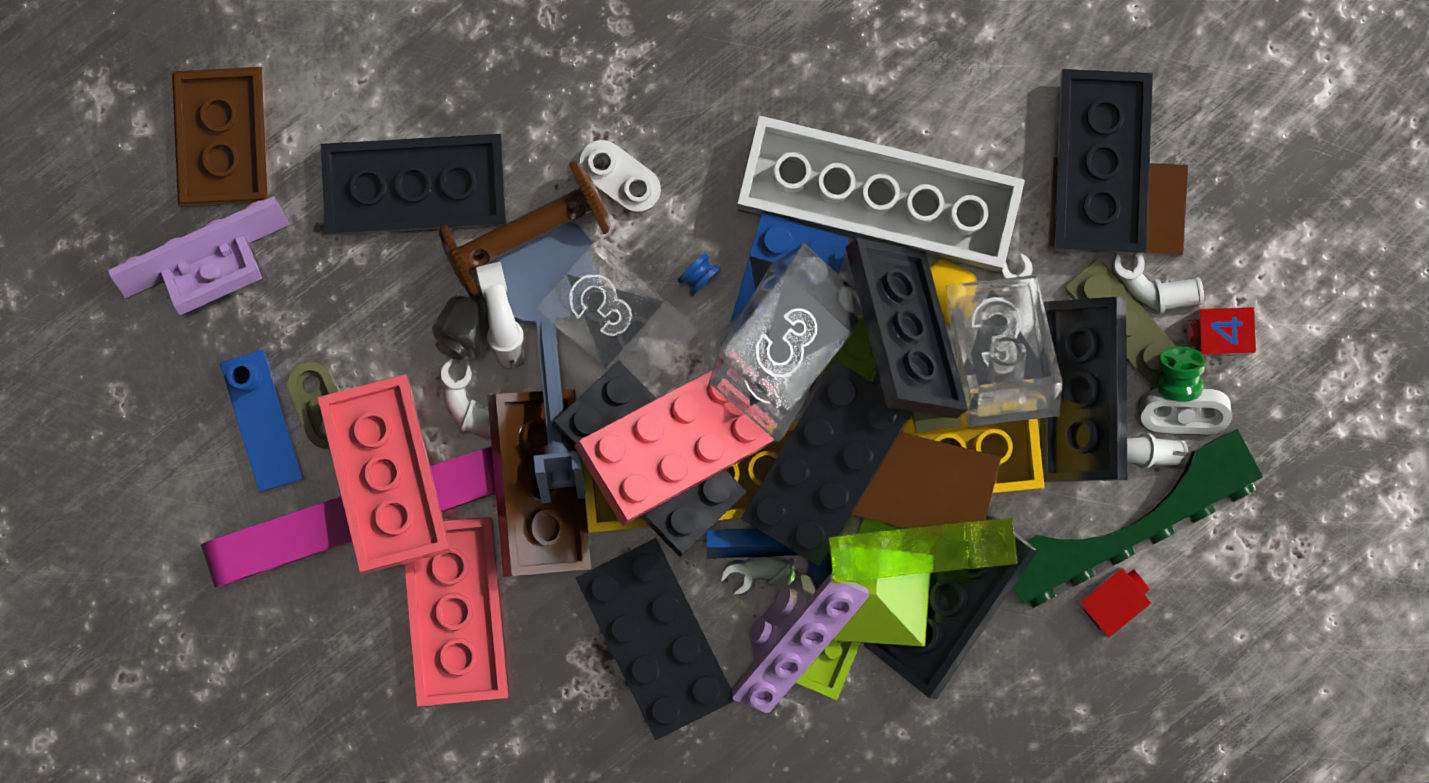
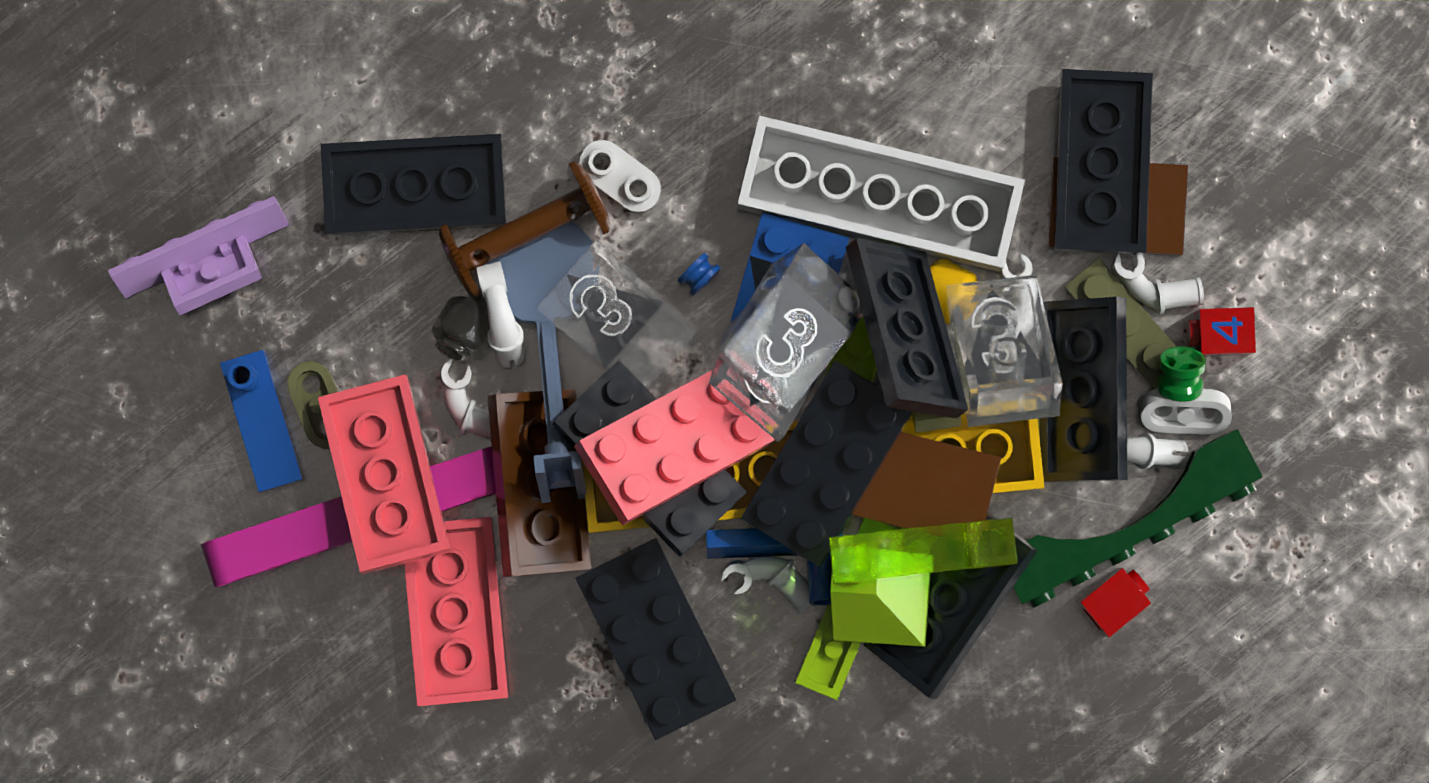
reddish brown tile [172,67,269,207] -> none
lavender bracket [732,573,869,713] -> none

